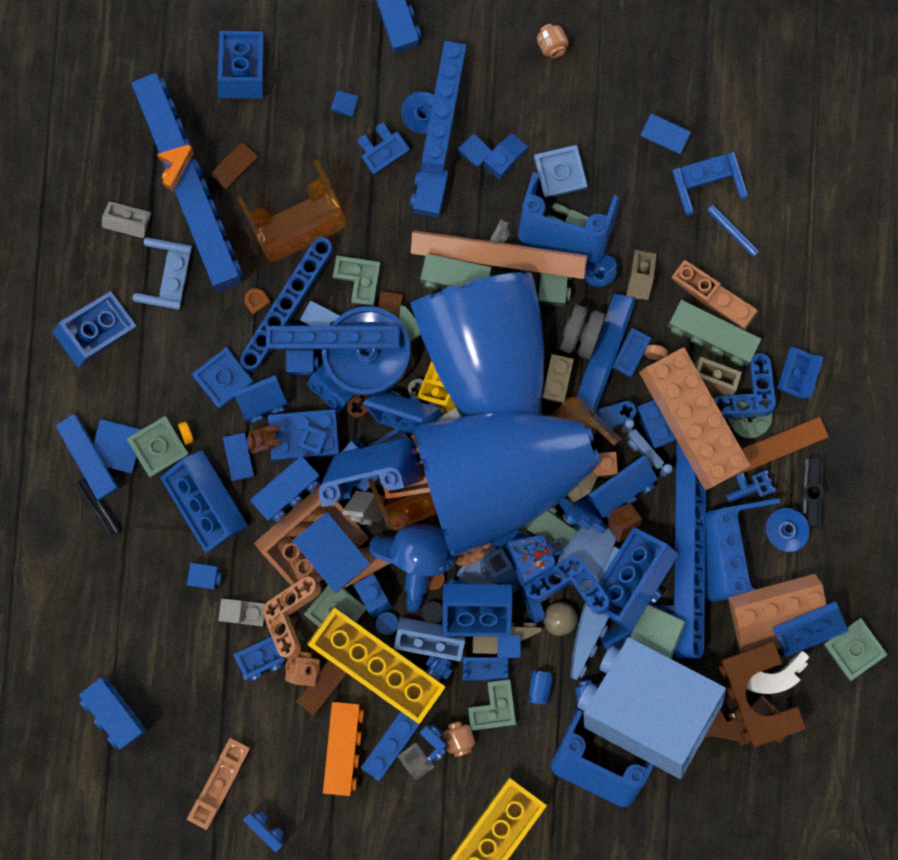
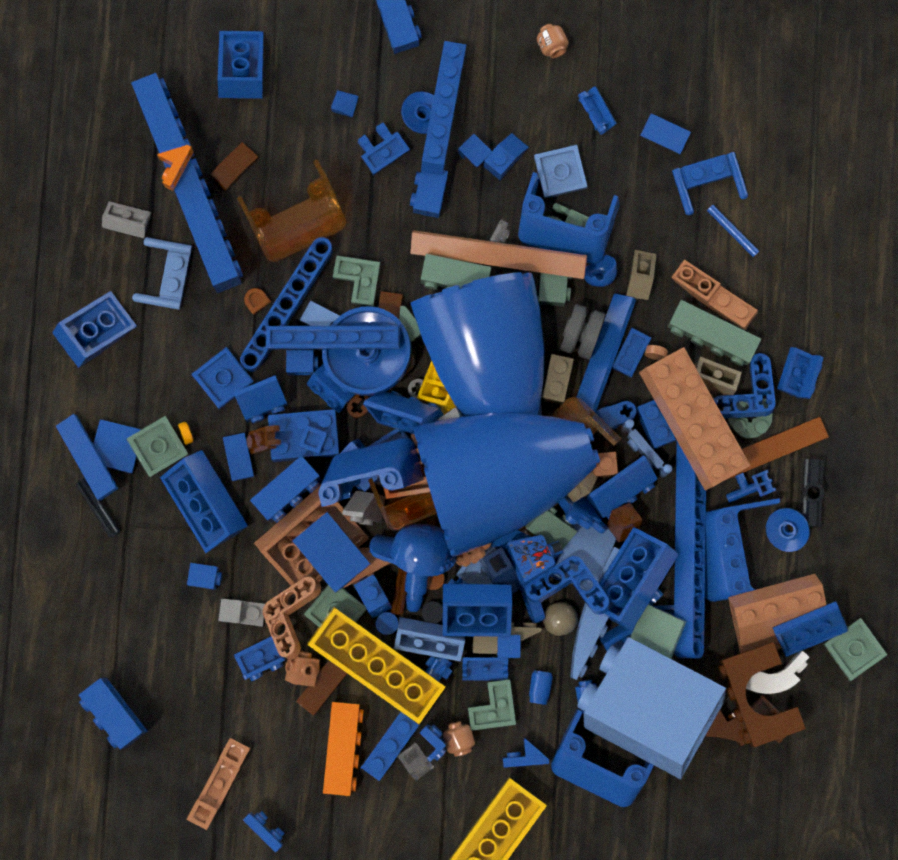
none -> reddish brown axle [391,568,407,615]
none -> blue slope [503,738,549,768]
none -> blue hinge [578,86,617,135]

